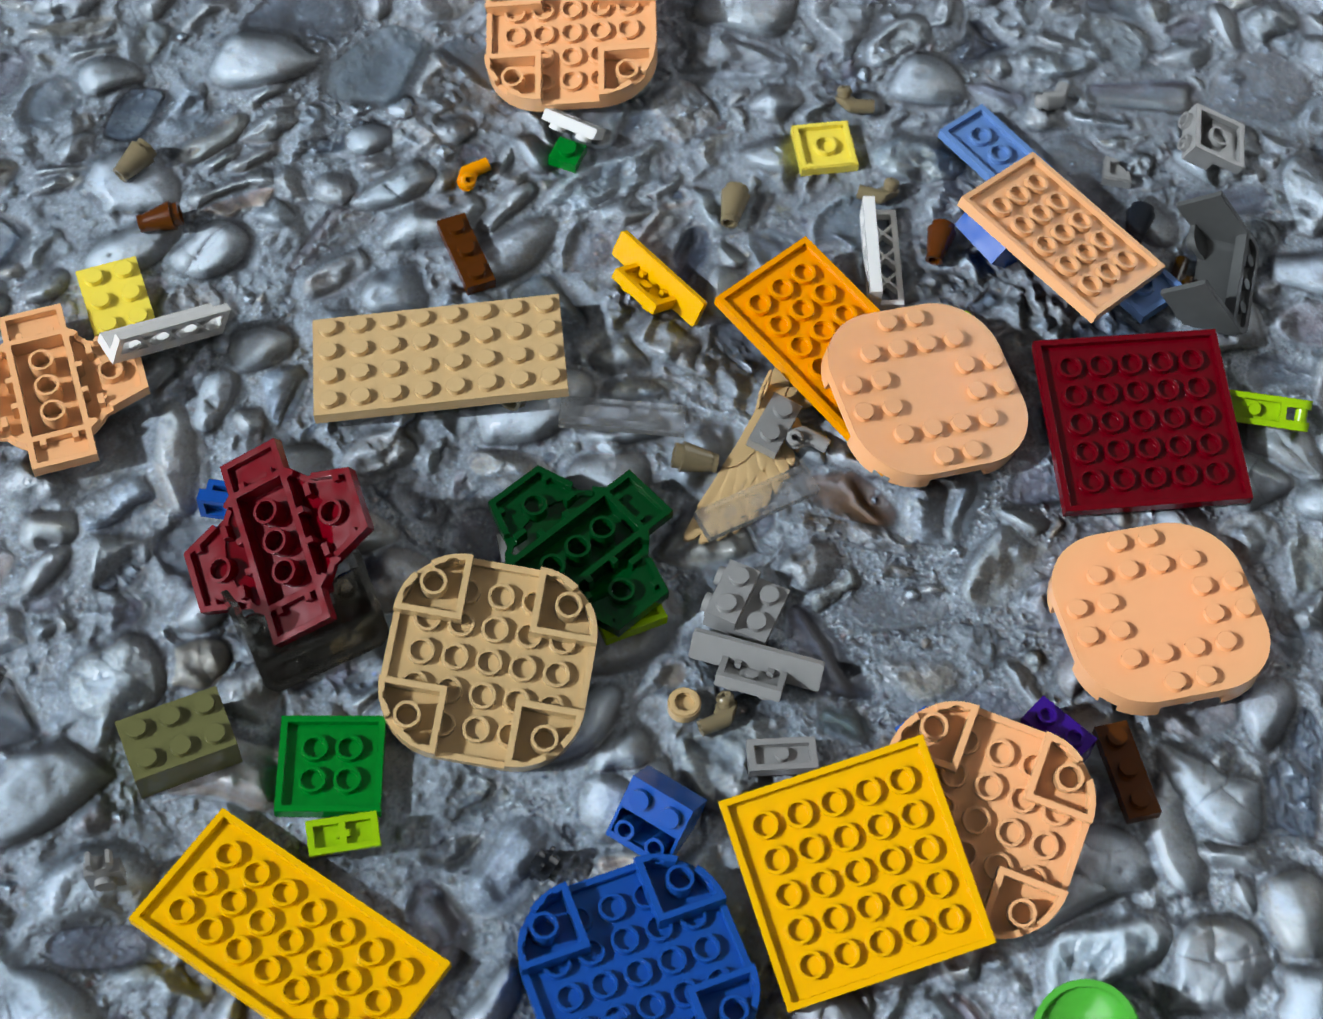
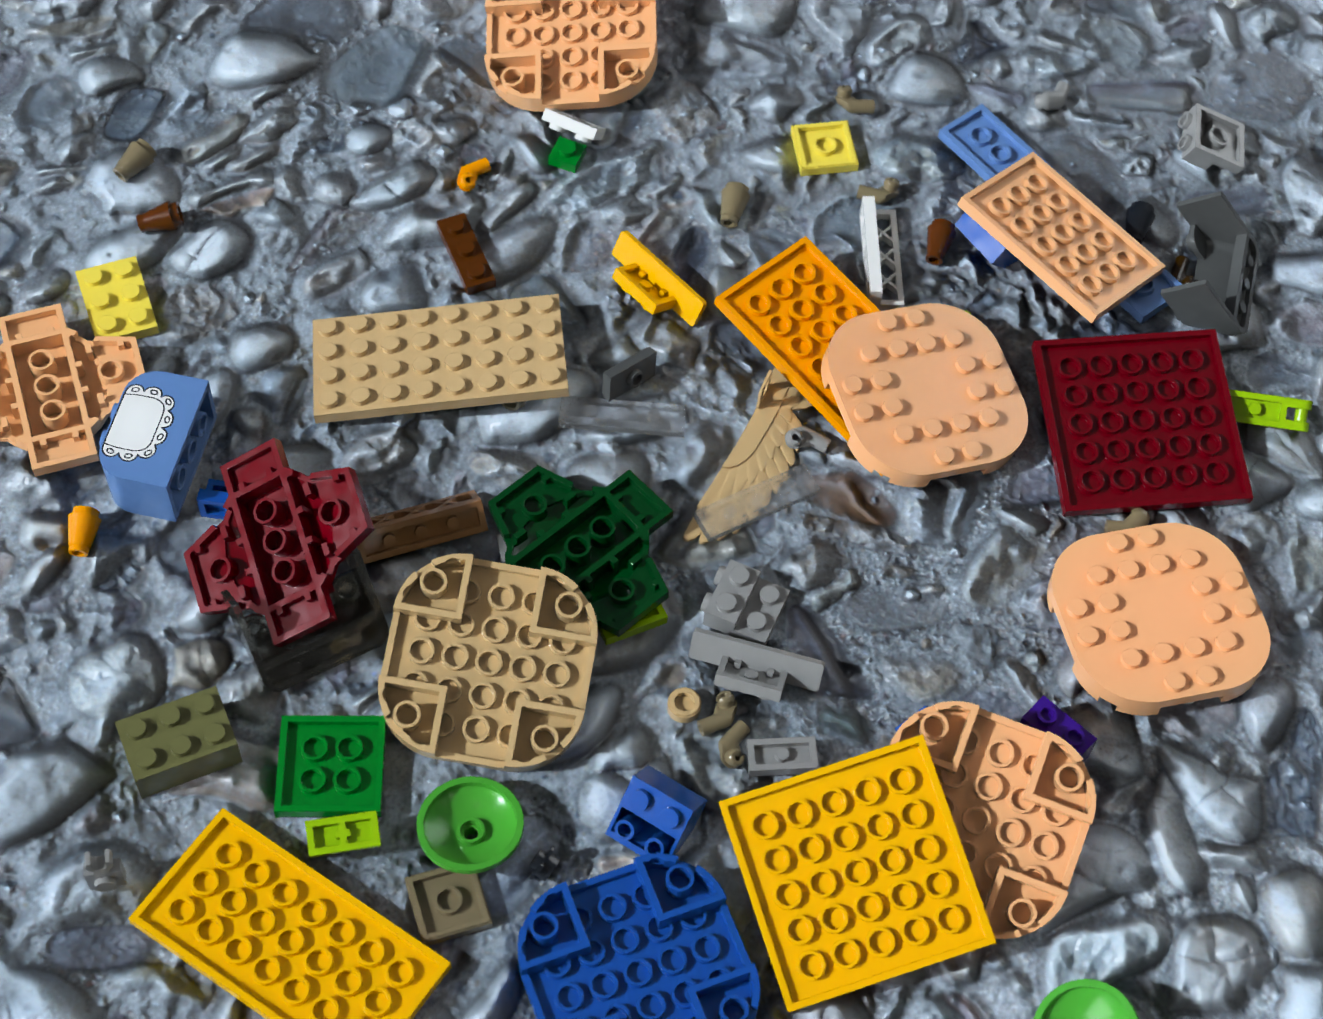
white fence [97,303,231,365] -> none
dark tan cone [671,441,719,473] -> none
light grey plate [746,392,803,459] -> none
reddish brown plate [1092,720,1162,825] -> none
light grey tile [1101,156,1132,189] -> none
none -> light orange cone [68,506,102,557]
none -> medium blue brick [99,371,217,522]
none -> medium nougat fence [356,490,488,565]
none -> dark tan tile [404,867,493,946]
none -> bright green dish [416,776,524,874]
none -> dark grey plate [602,347,657,402]
none -> dark tan arm [718,720,751,769]
none -> dark tan arm [1104,508,1150,533]

